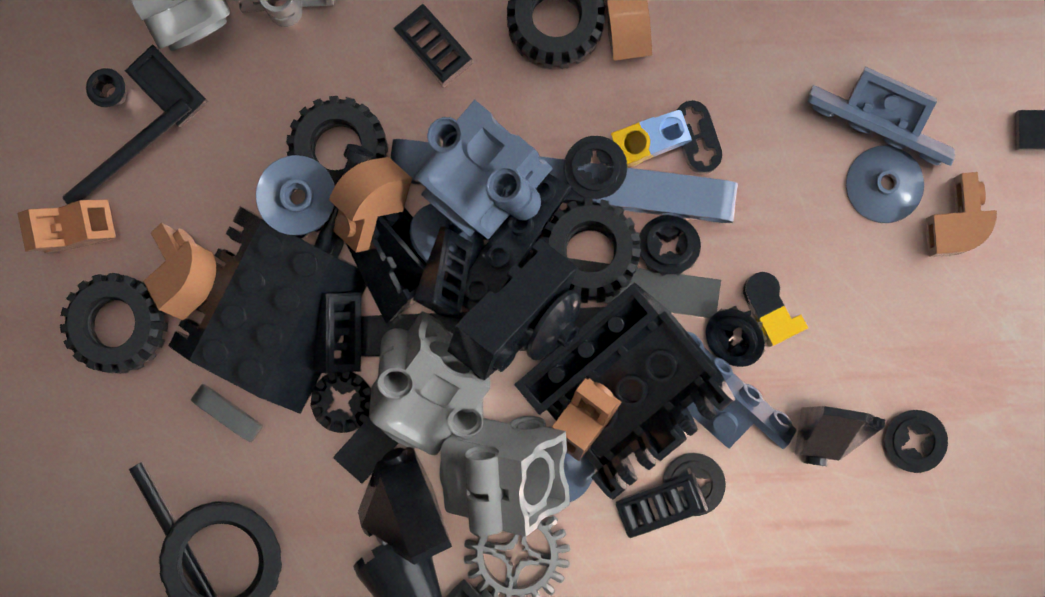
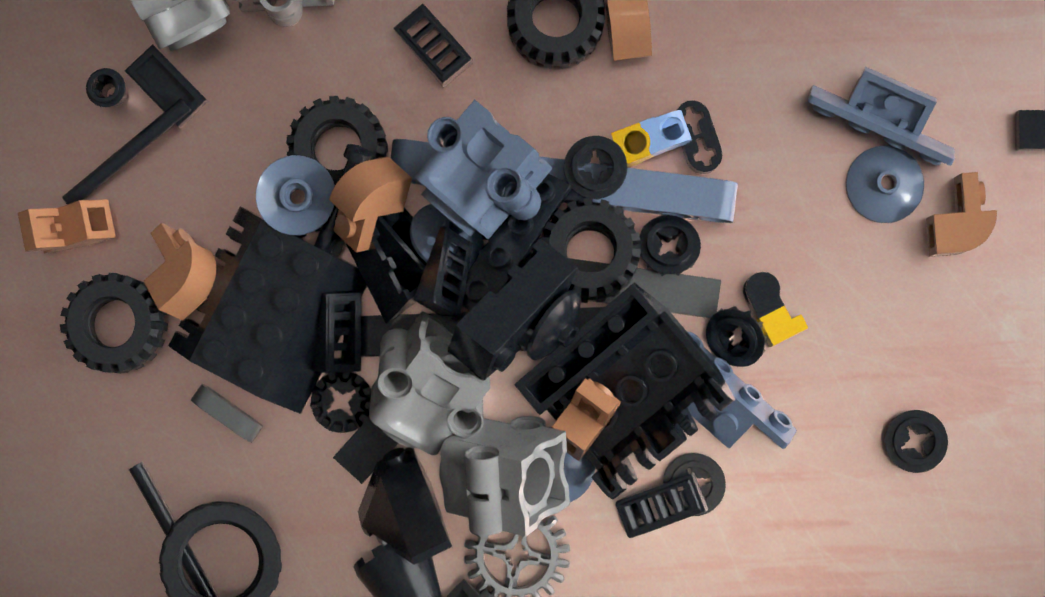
black wedge [794,406,885,467] -> none

